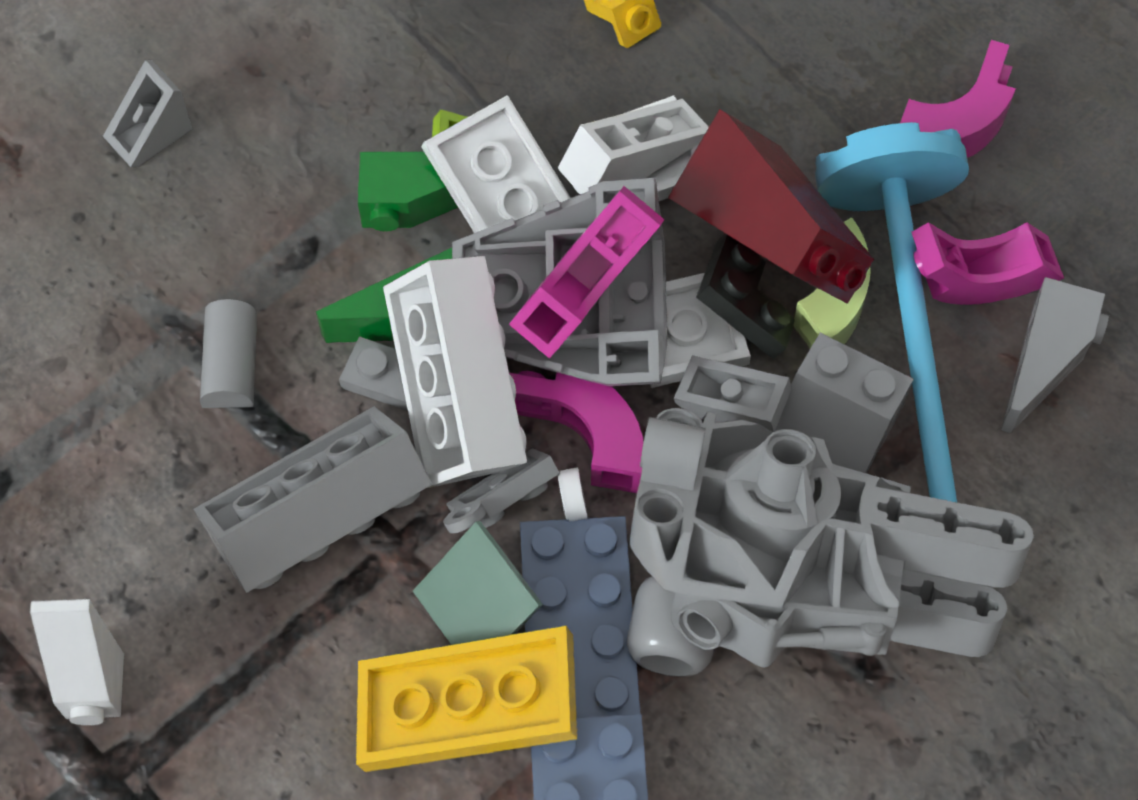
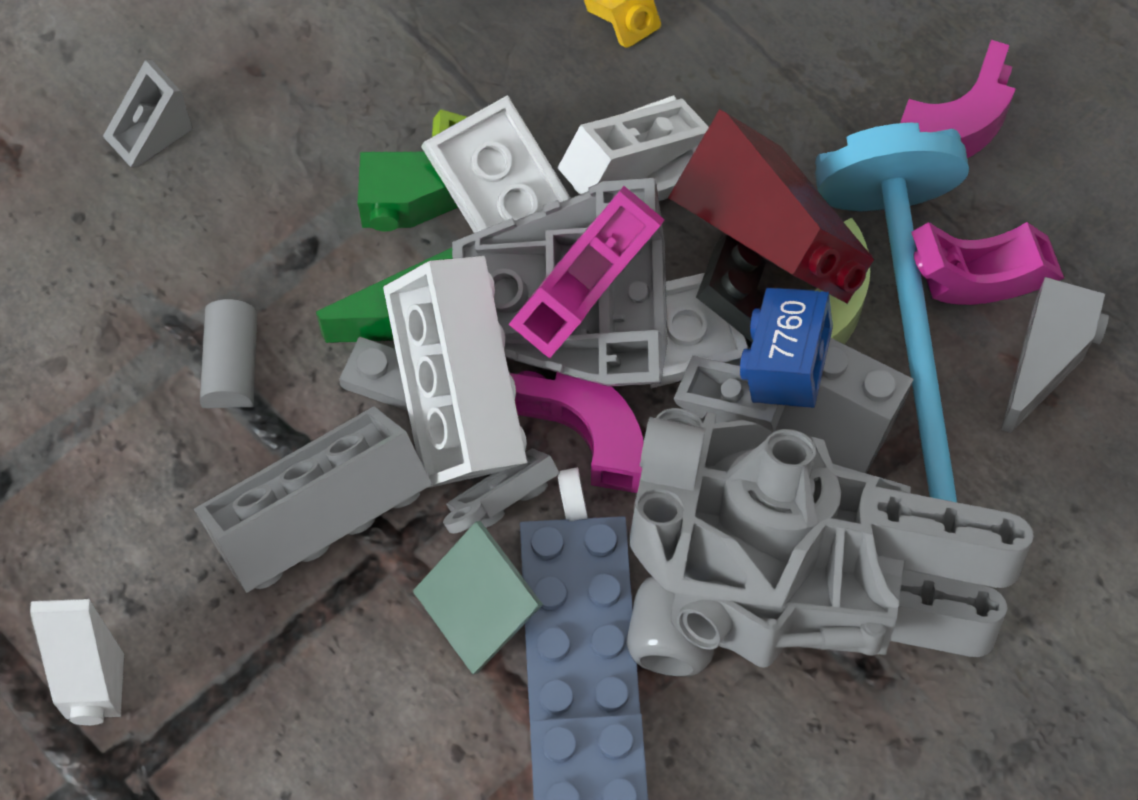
yellow plate [356,626,577,772] -> none
none -> blue brick [740,288,833,408]

